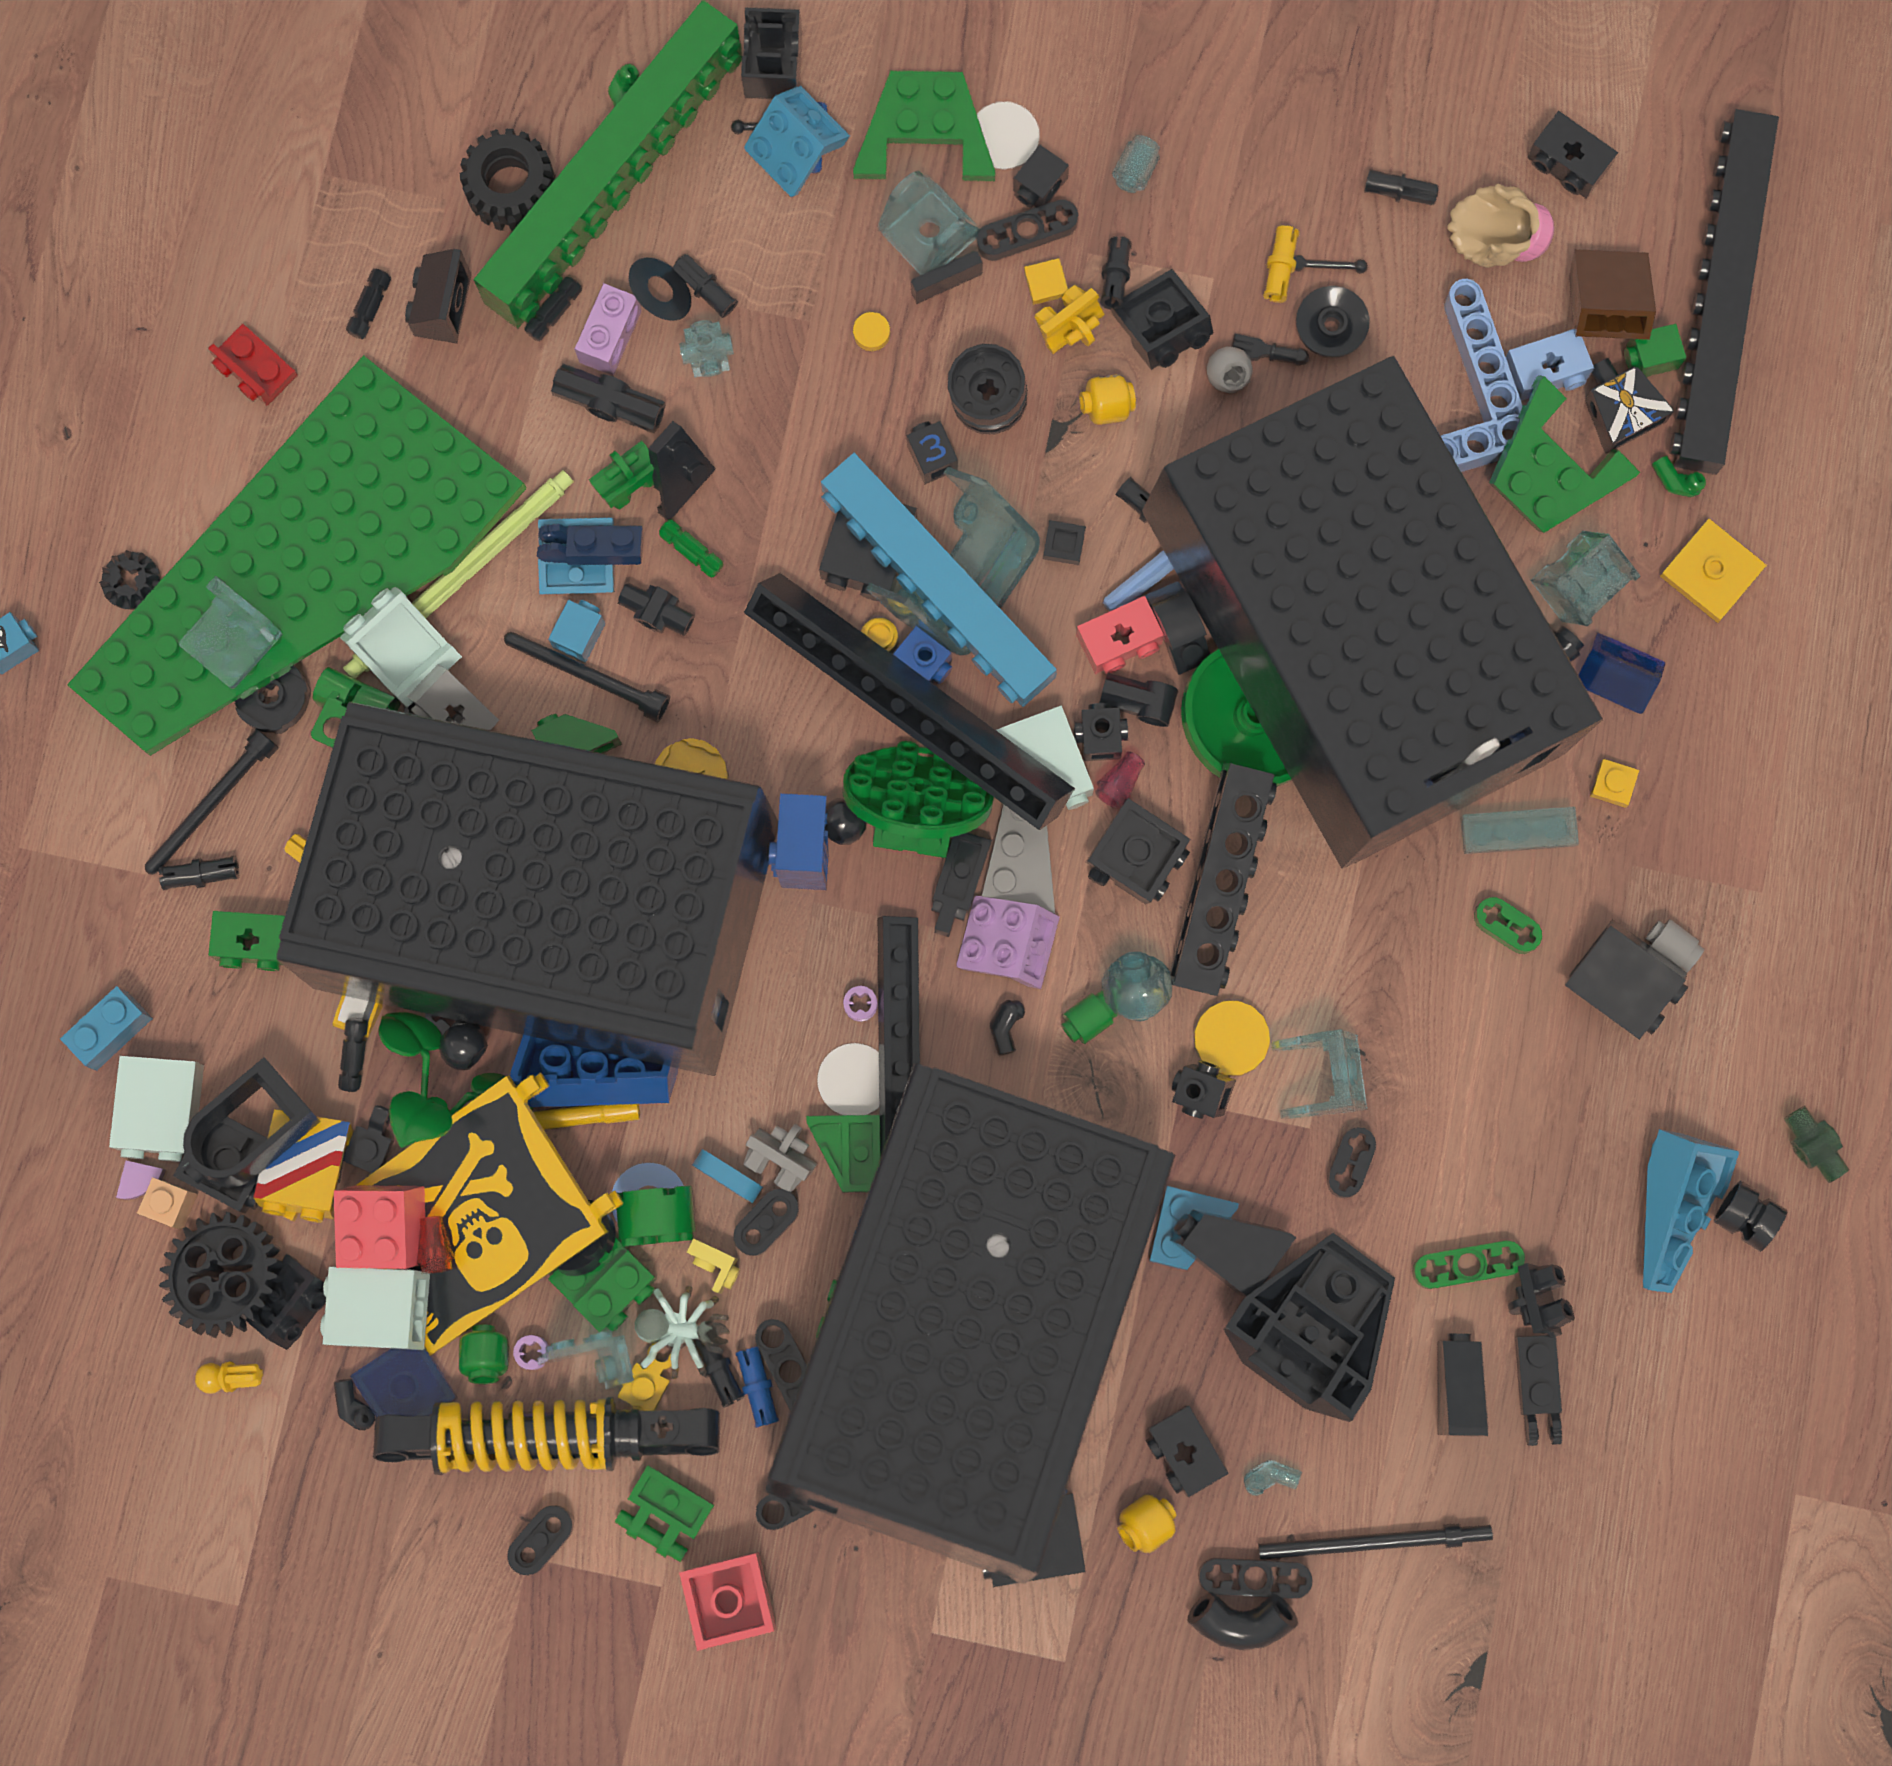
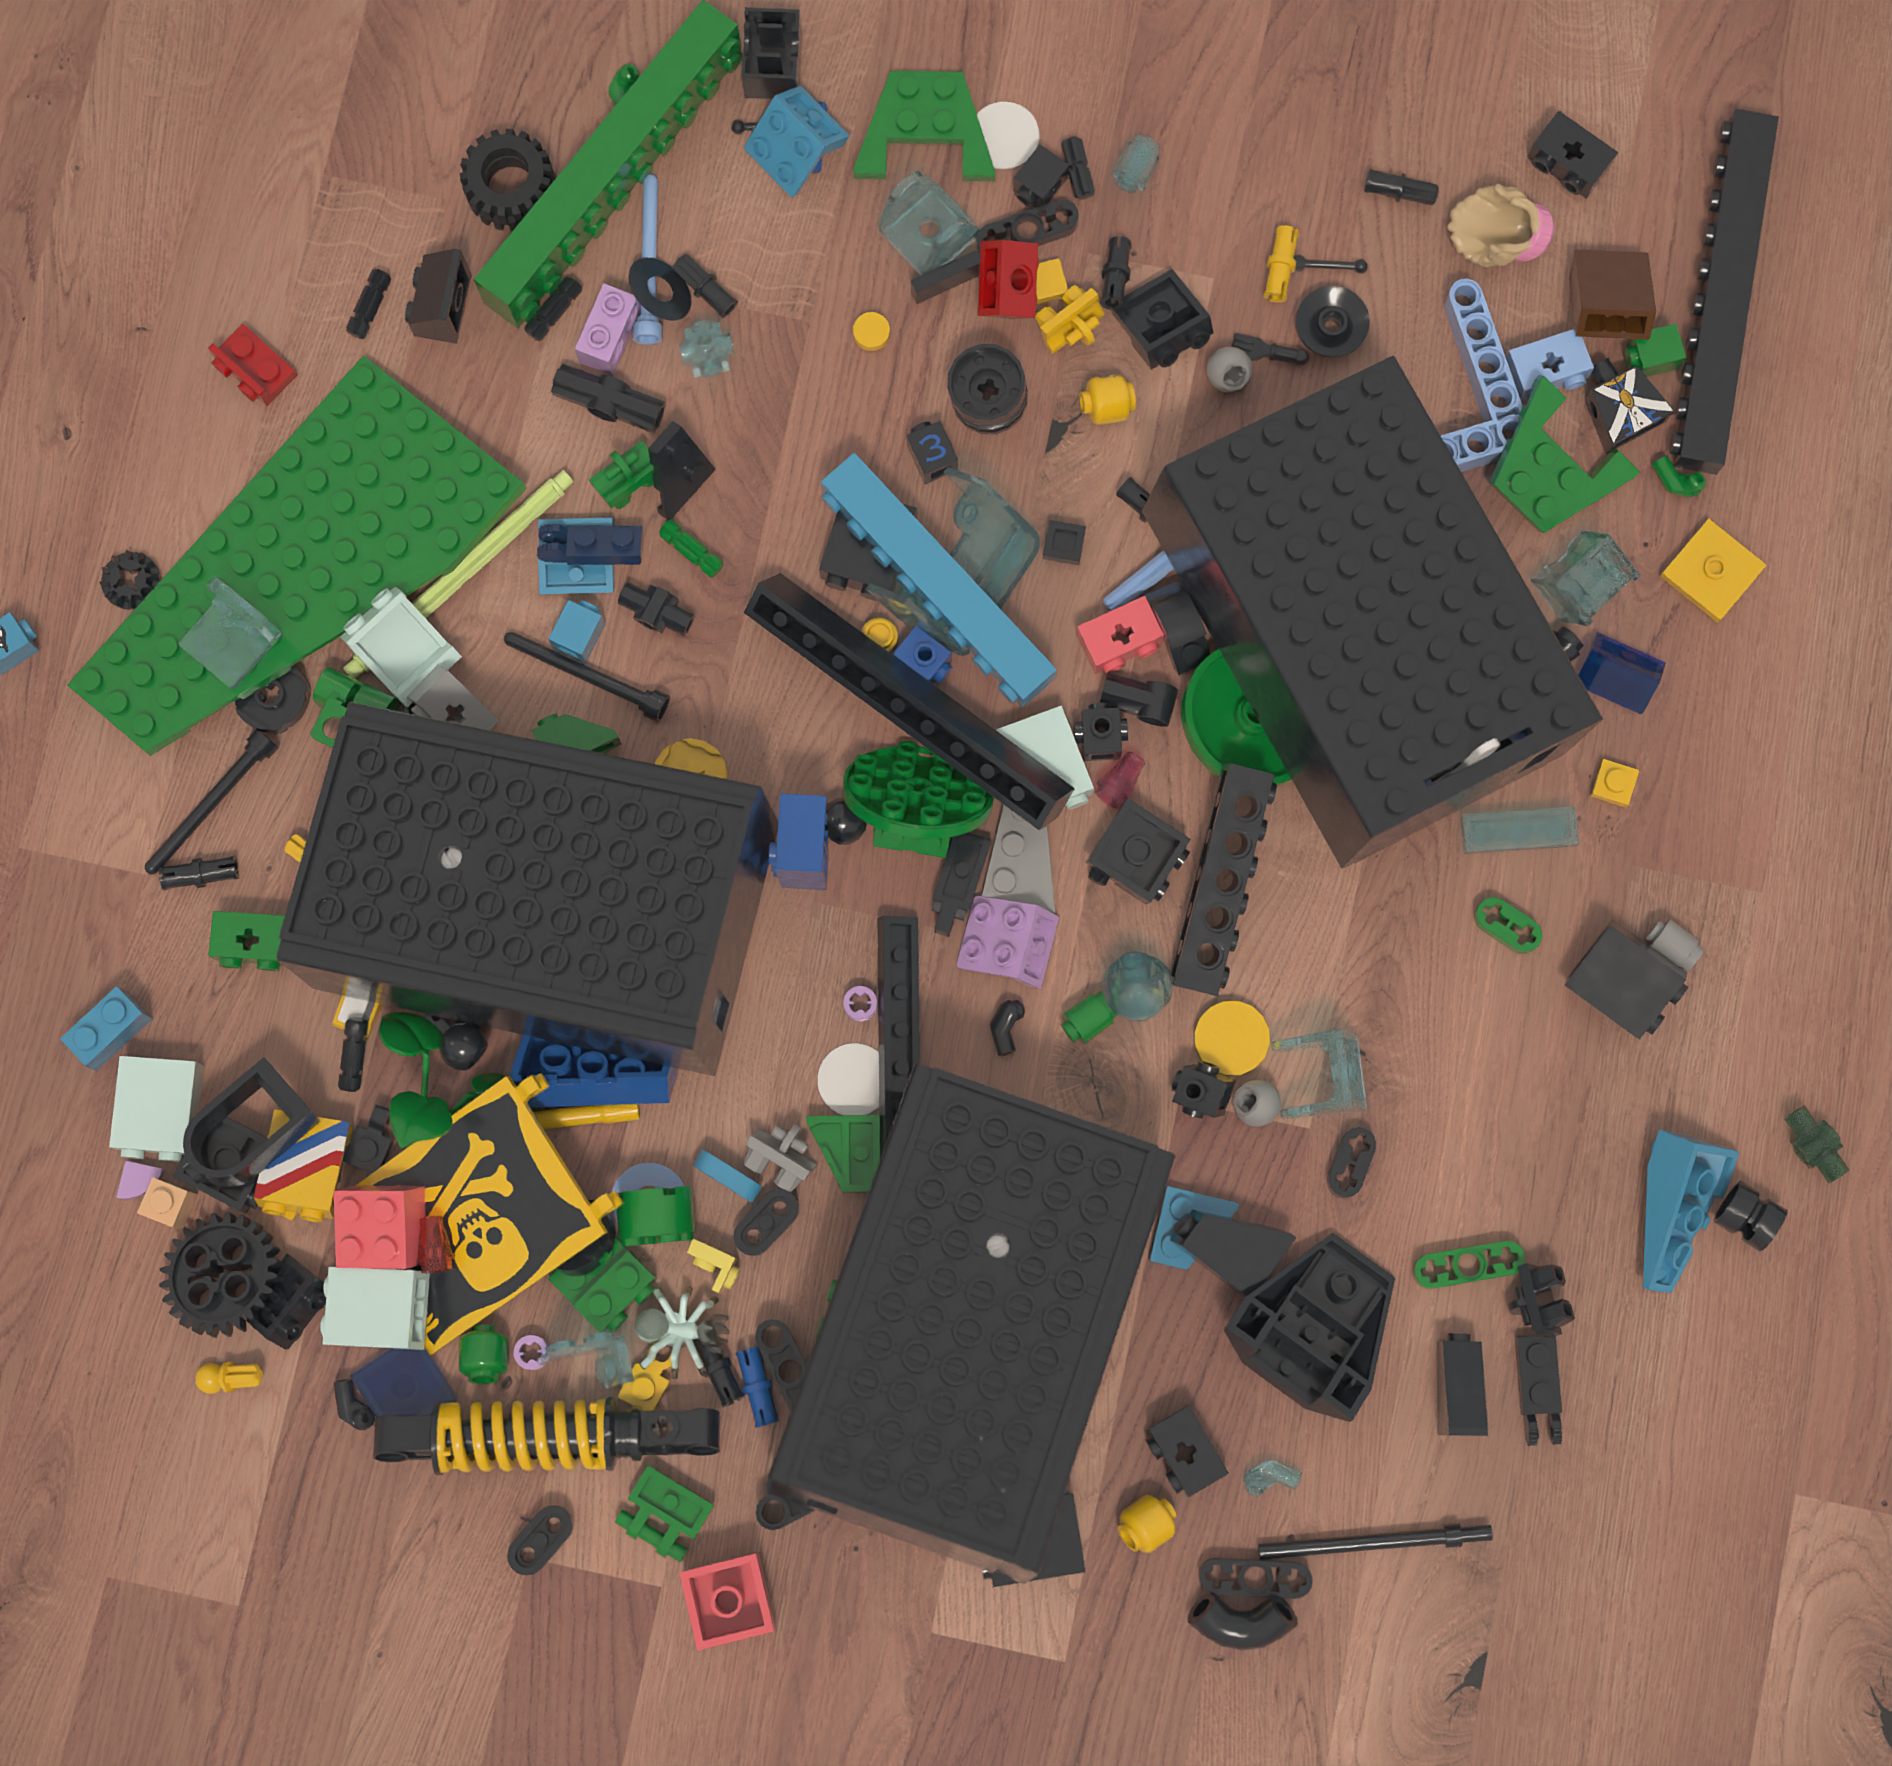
none -> light blue piece [633,174,662,345]
none -> red brick [978,240,1039,319]
none -> black piece [1061,136,1095,200]
none -> light grey piece [1233,1079,1281,1127]

